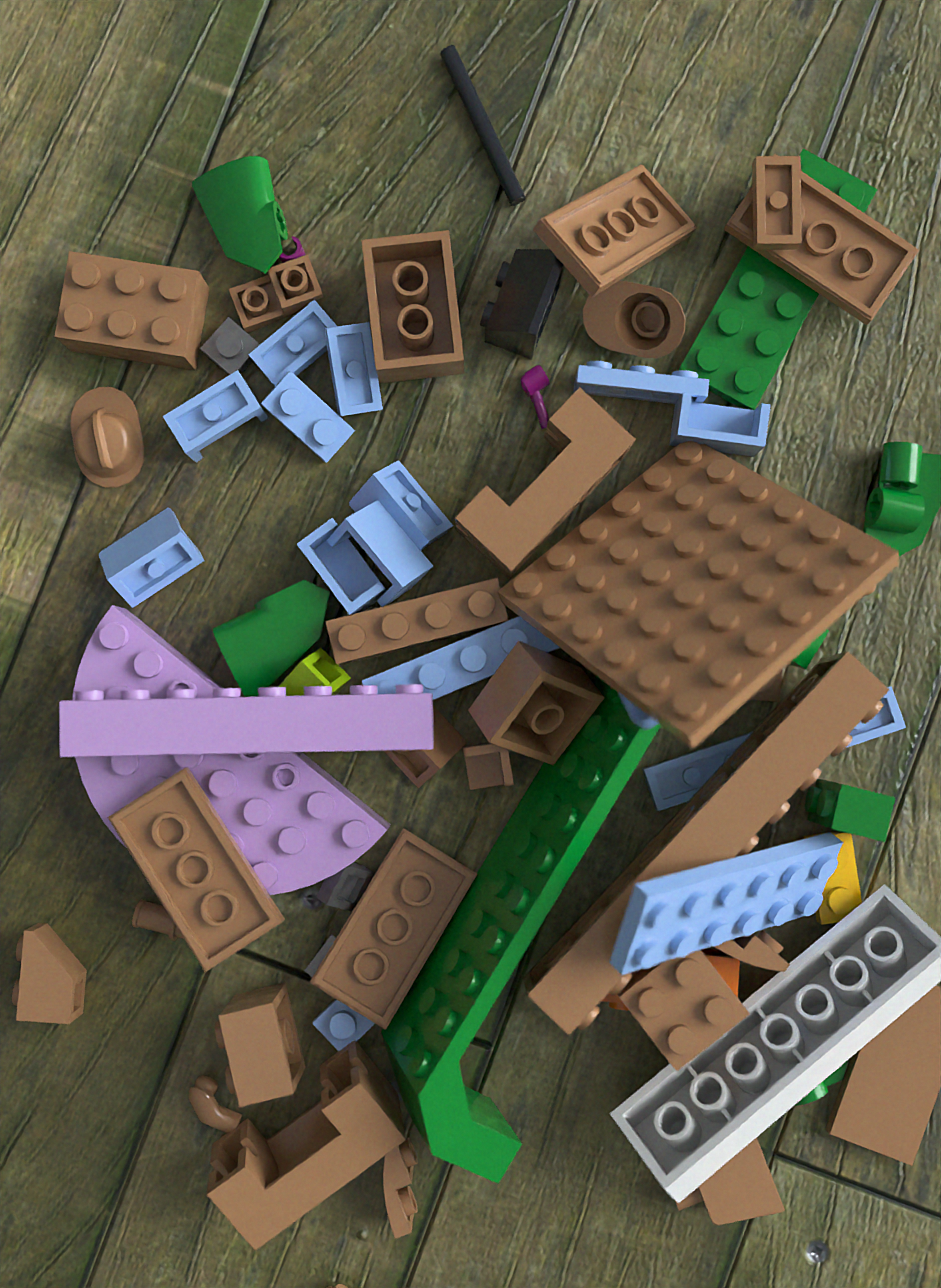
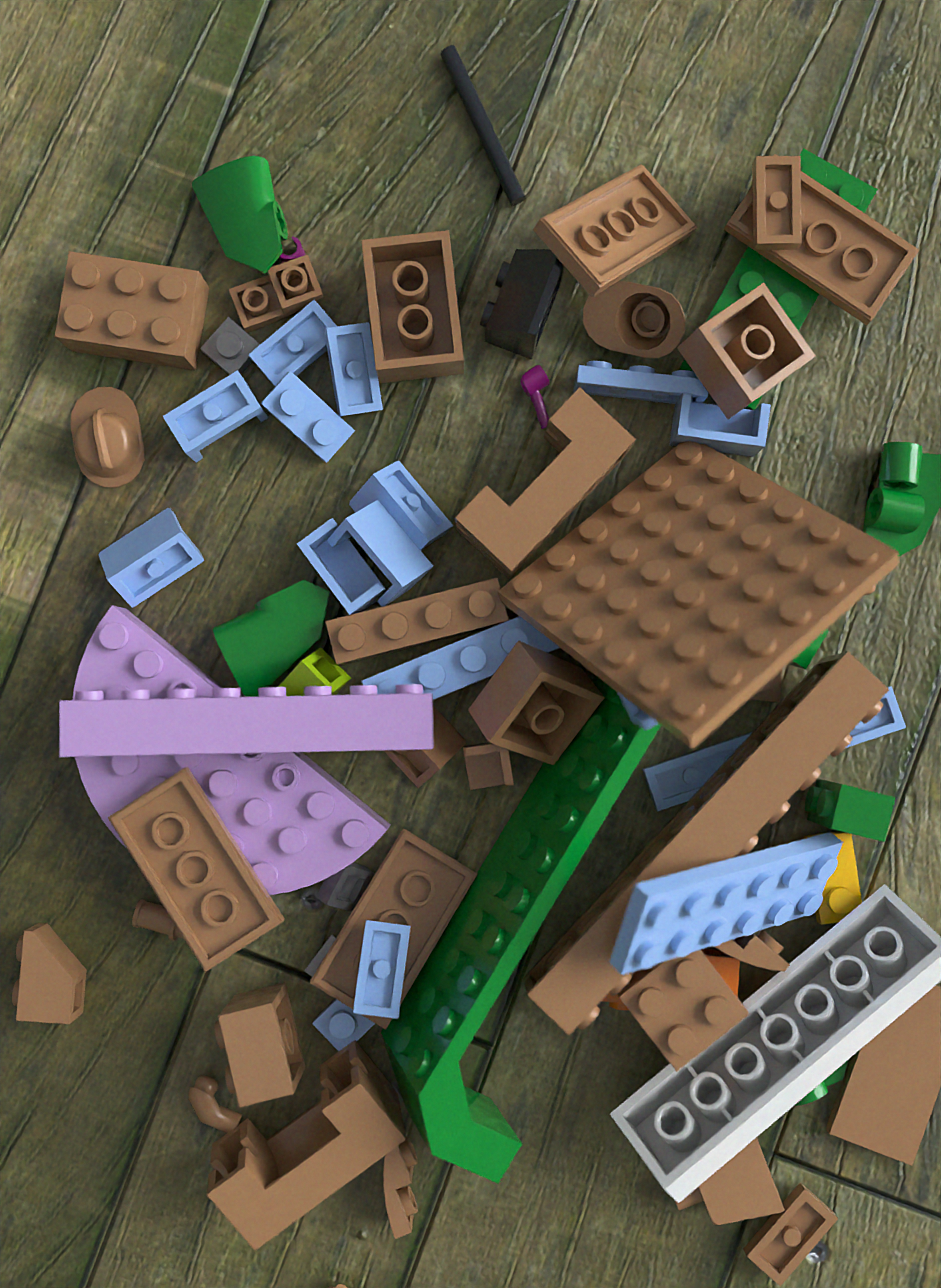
none -> light blue plate [353,920,411,1019]
none -> medium nougat brick [677,283,816,419]
none -> medium nougat plate [743,1182,838,1287]

